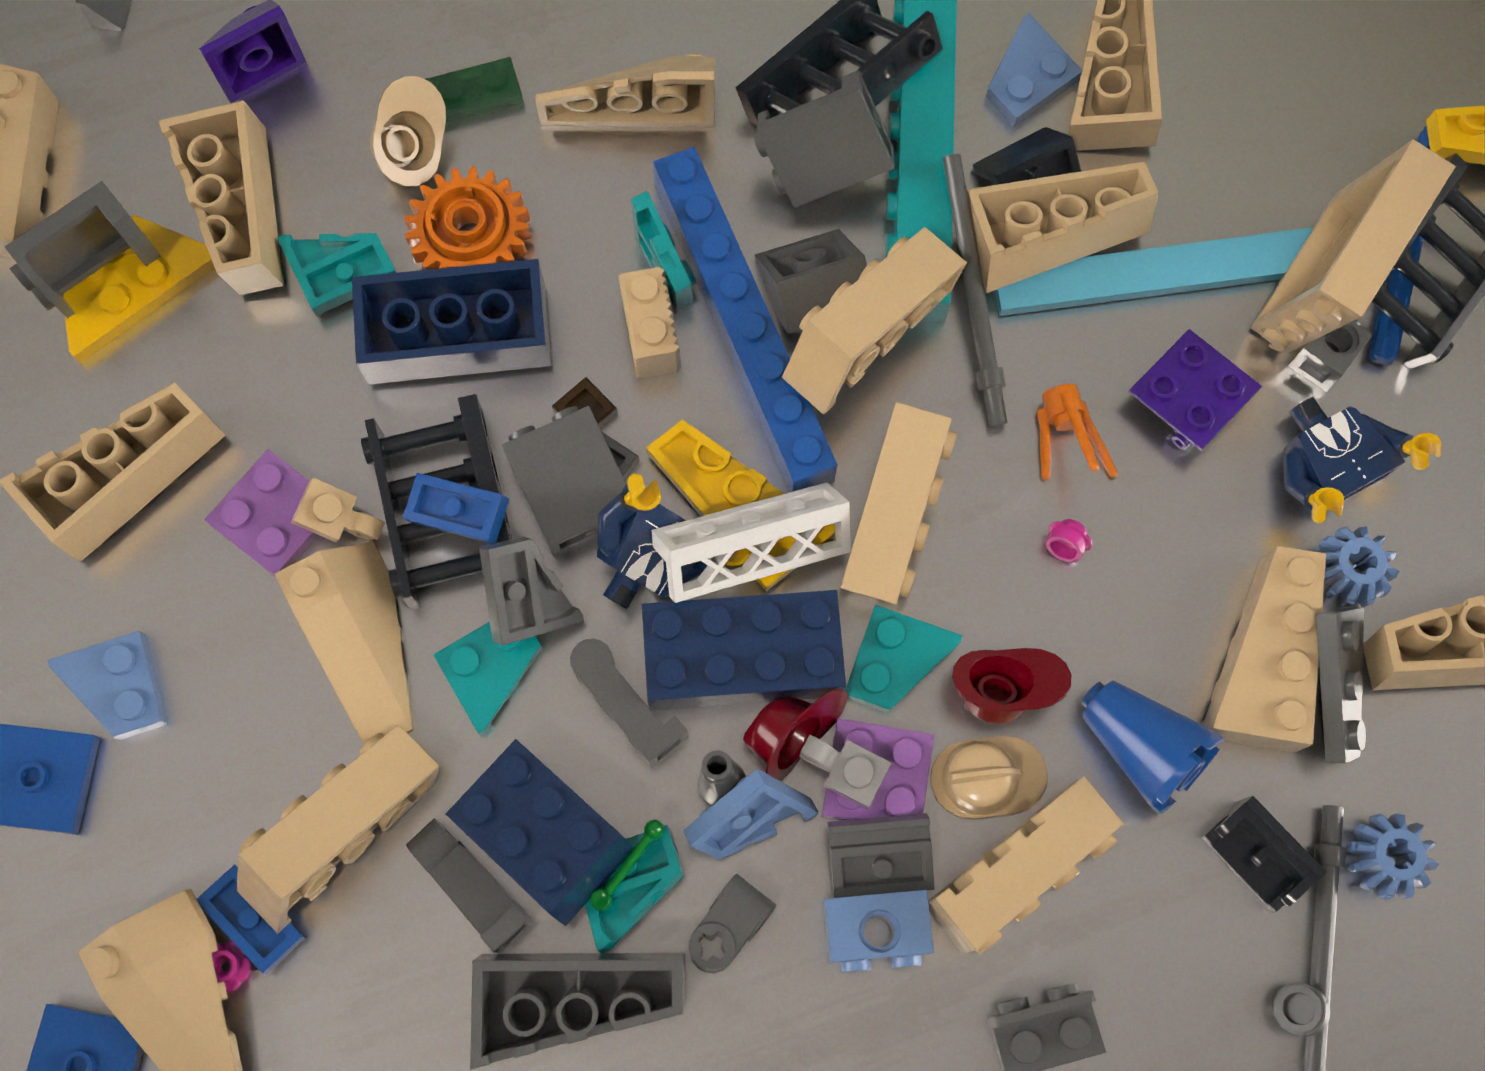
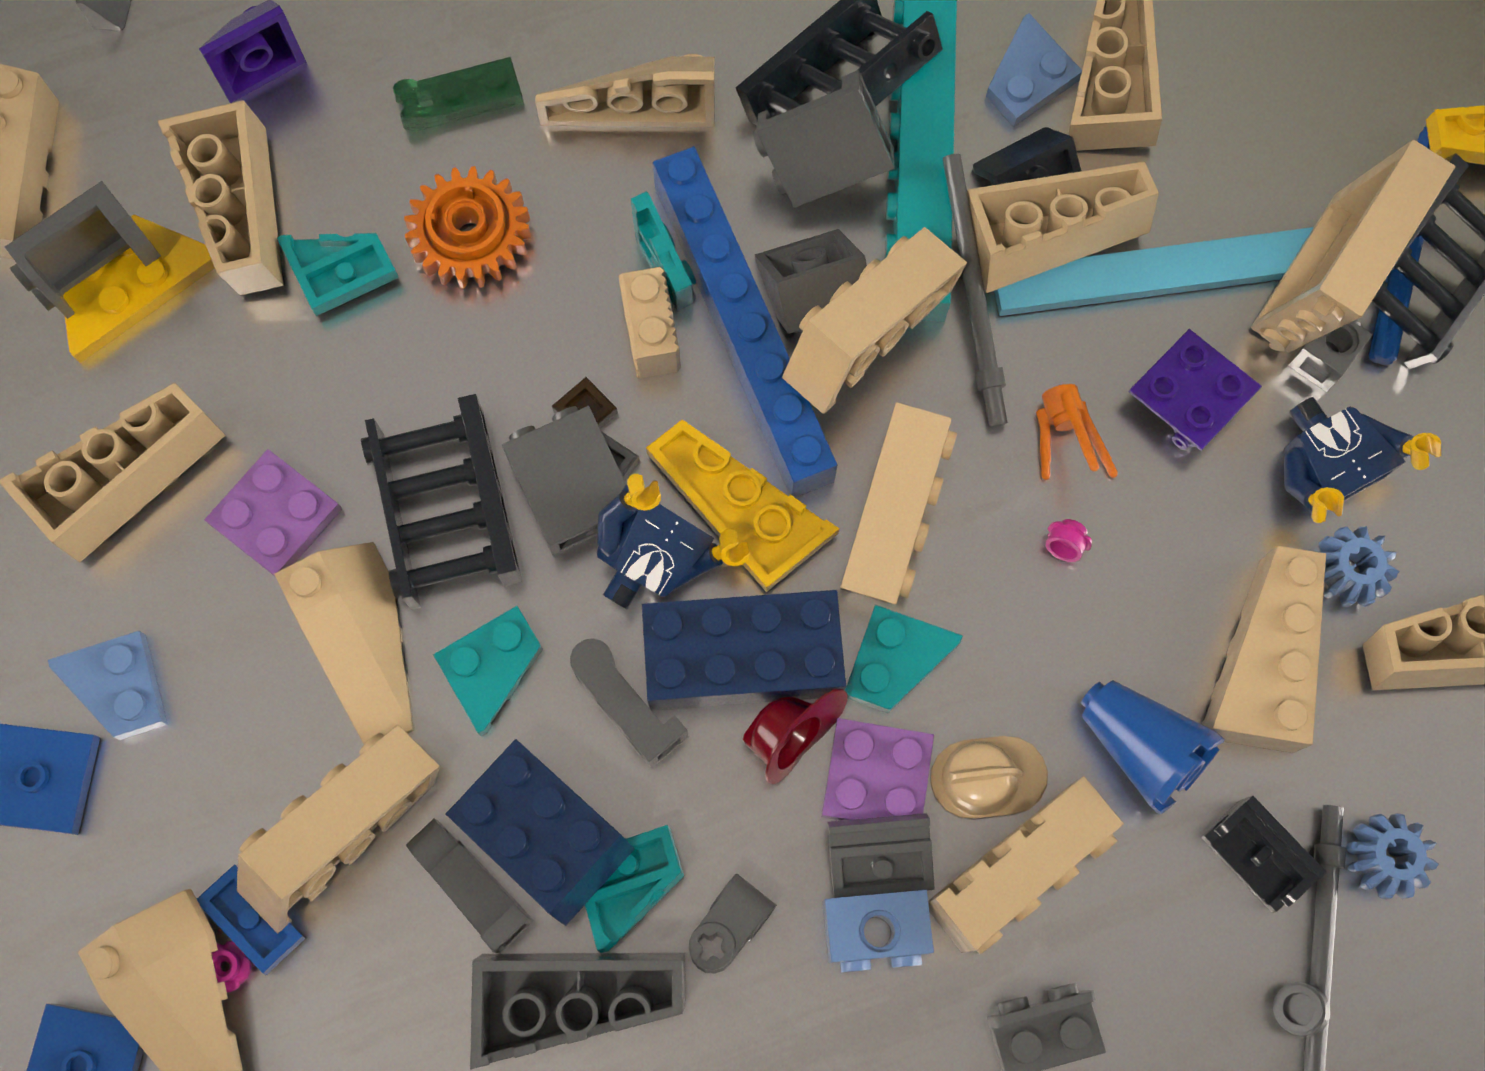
tan plate [291,477,385,542] -> none
dark blue brick [352,259,552,384] -> none
tan piece [370,76,446,186] -> none
blue plate [402,473,509,544] -> none
dark grey wing [479,536,584,646] -> none
green hinge [590,820,664,911] -> none
white fence [651,482,851,603] -> none
medium blue wing [683,769,819,860] -> none
dark grey cone [698,750,746,805] -> none
light grey plate [799,735,892,809] -> none
dark red piece [952,648,1072,725] -> none
dark grey wing [1316,607,1366,763] -> none

